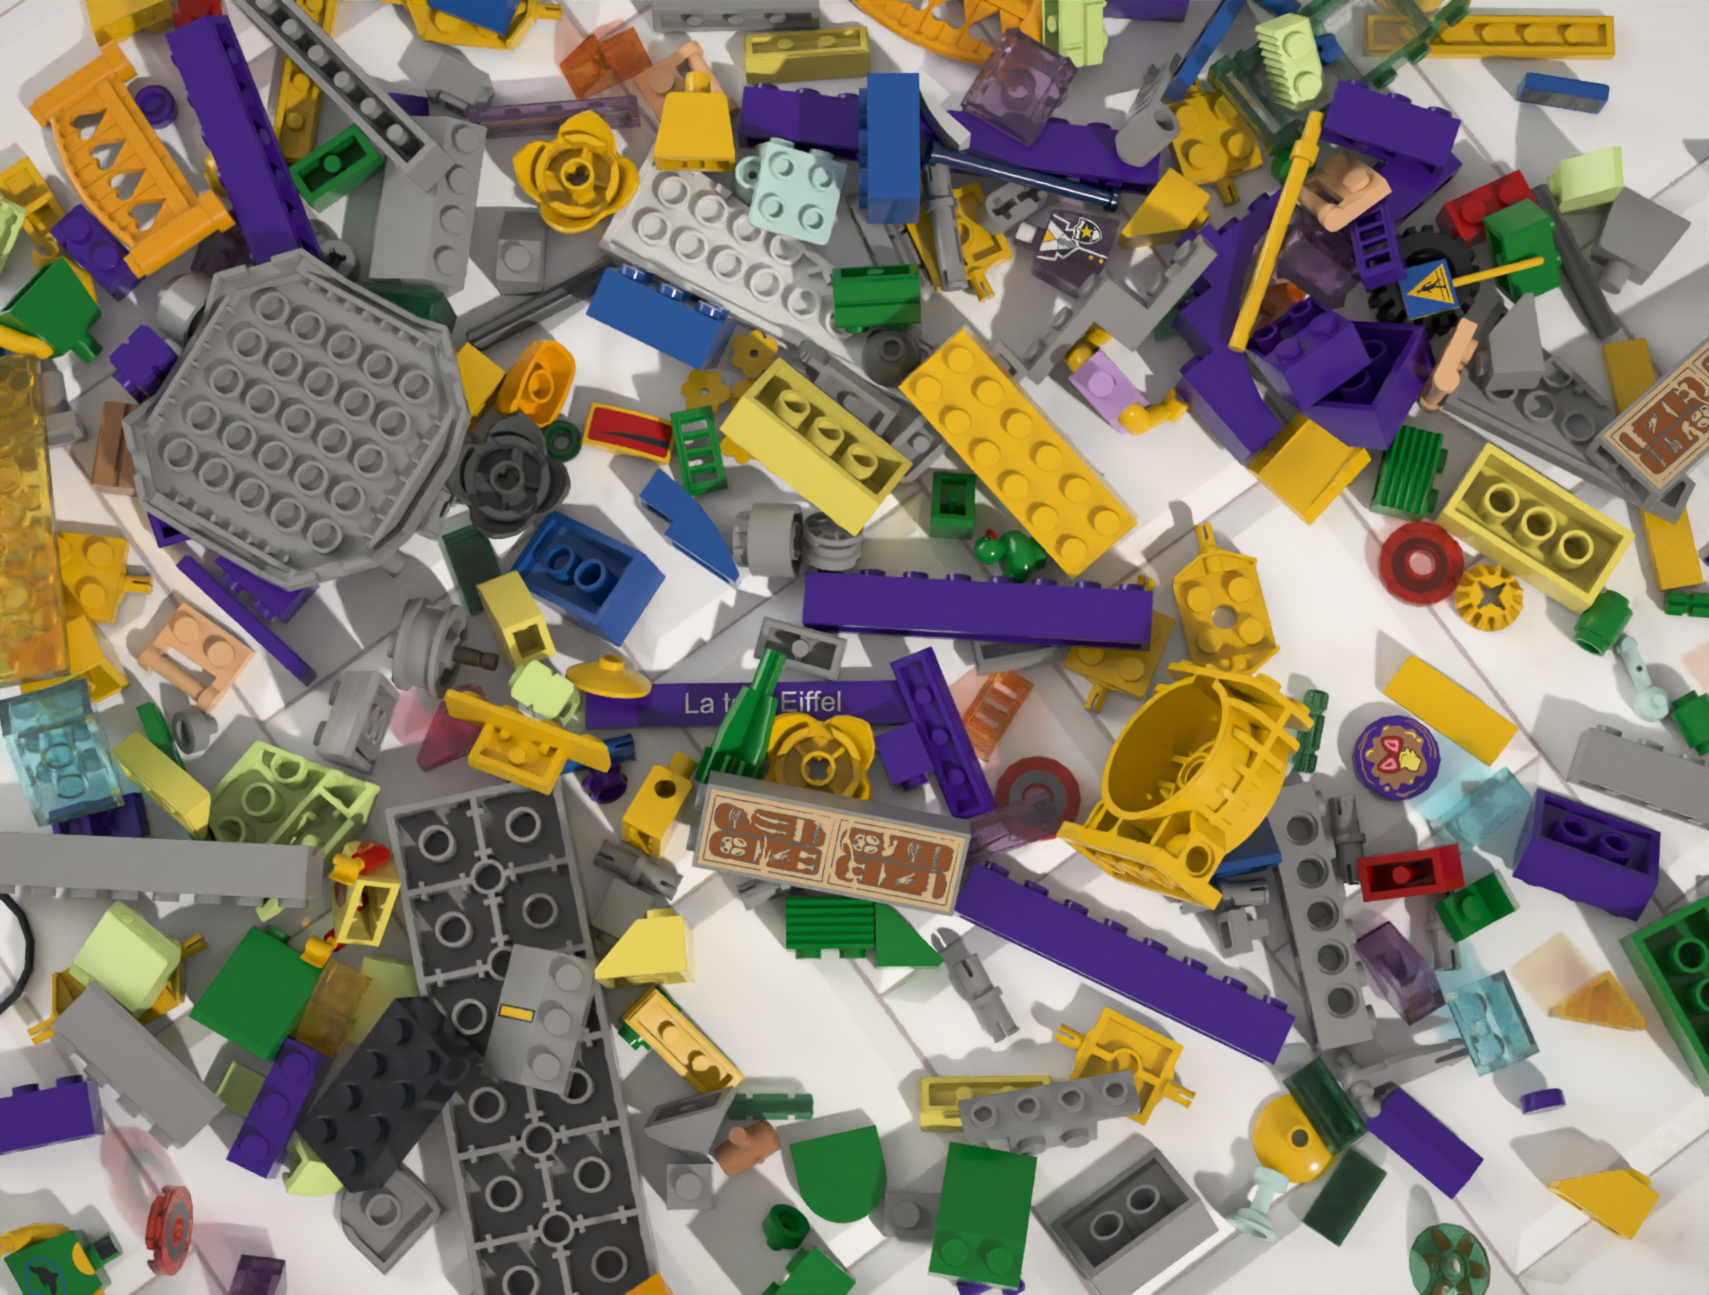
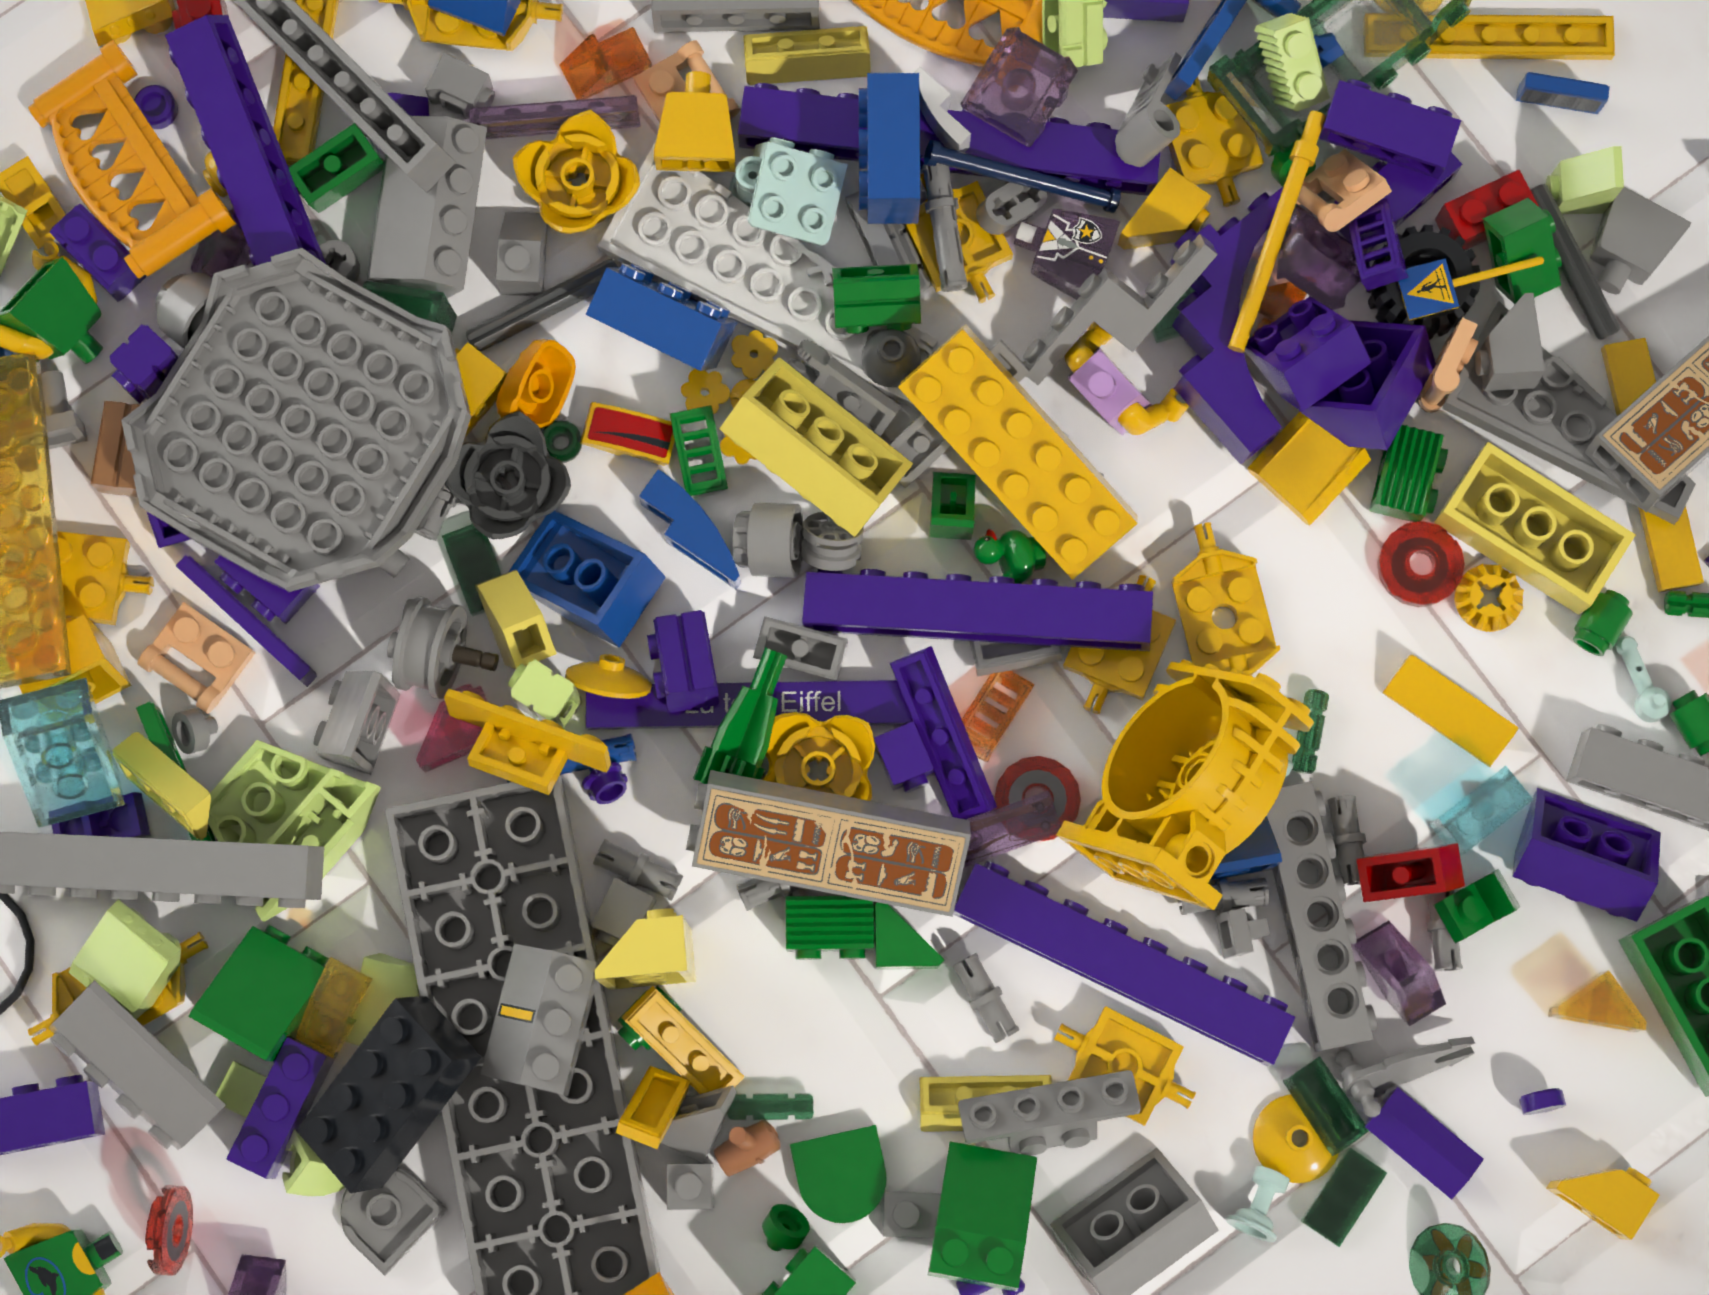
torso [300,840,401,968] -> none
yellow torso [621,752,698,861] -> none
tile [1352,715,1441,802] -> none
clear light blue brick [1443,970,1540,1077] -> none
none -> yellow tile [616,1065,691,1149]
none -> dark purple brick [647,610,719,713]

